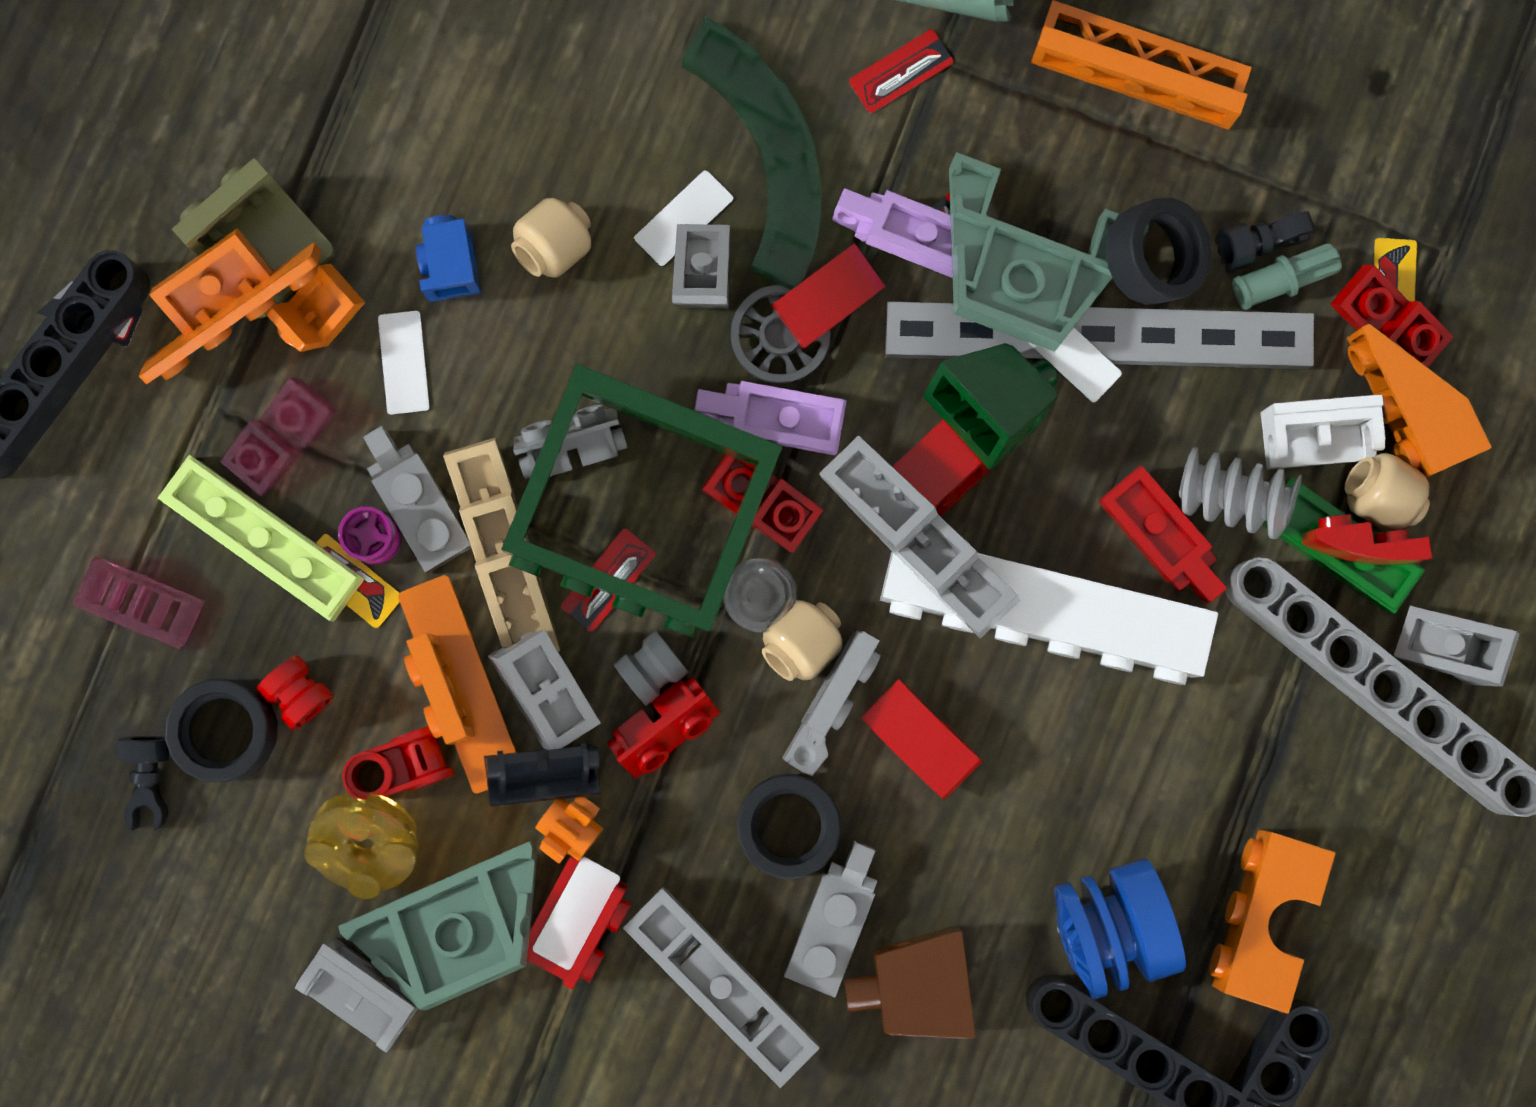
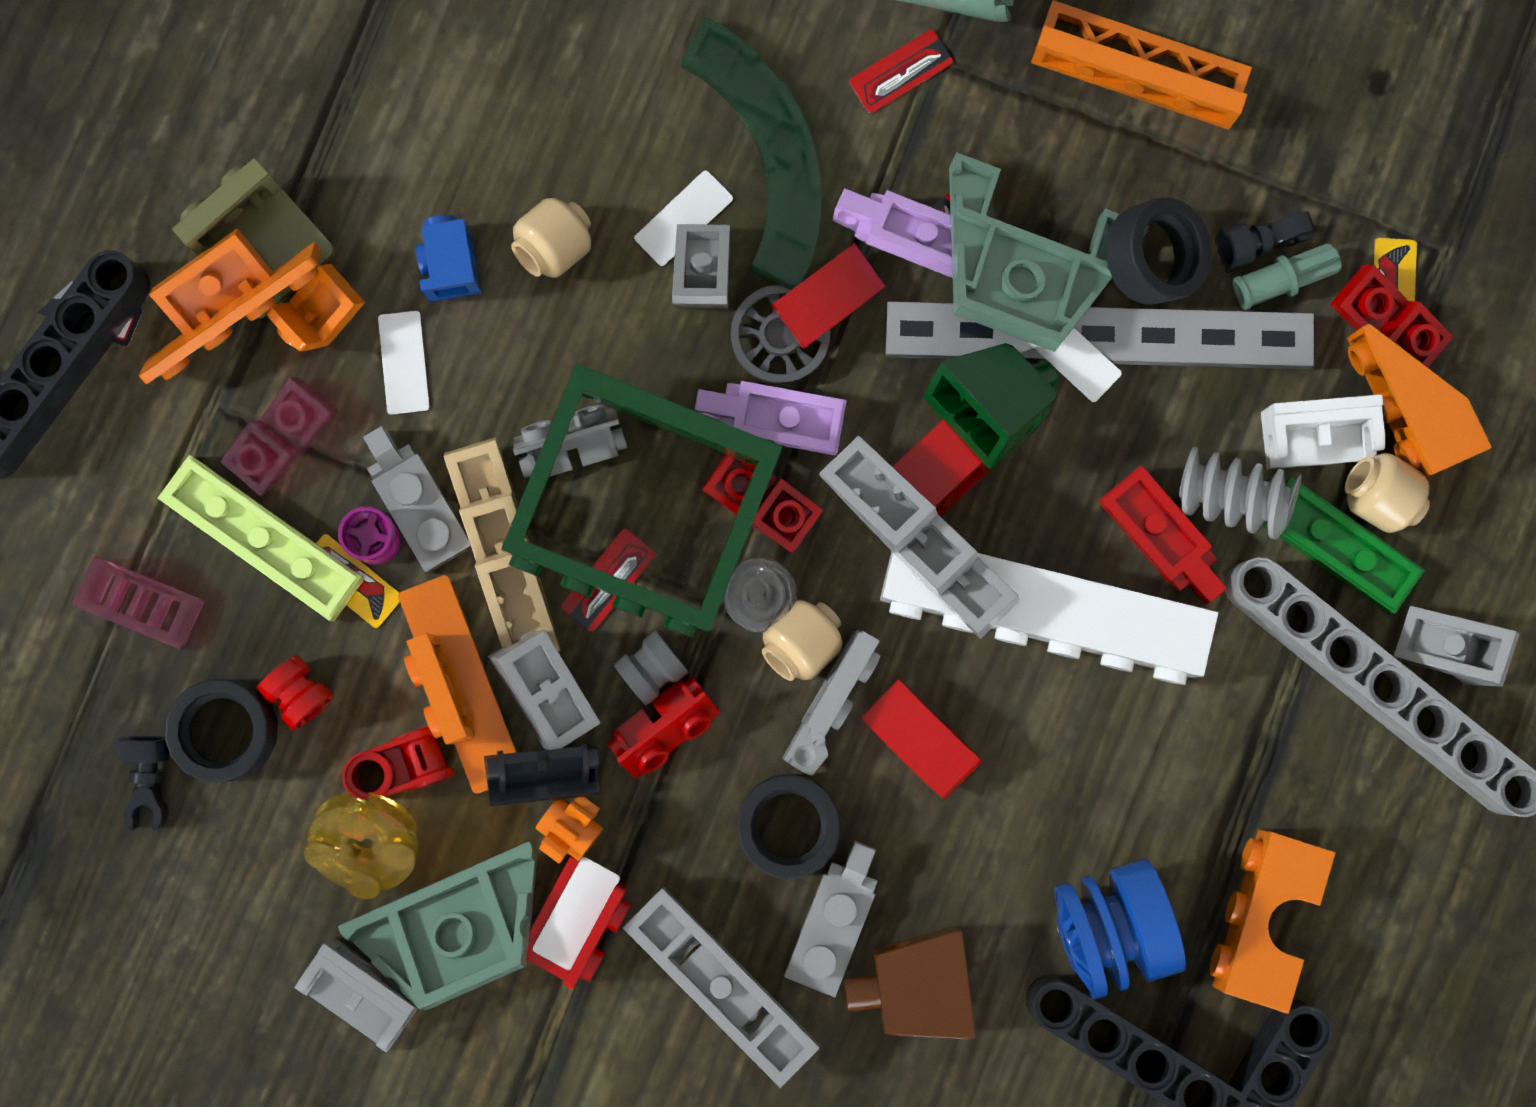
red slope [1301,515,1432,565] -> none

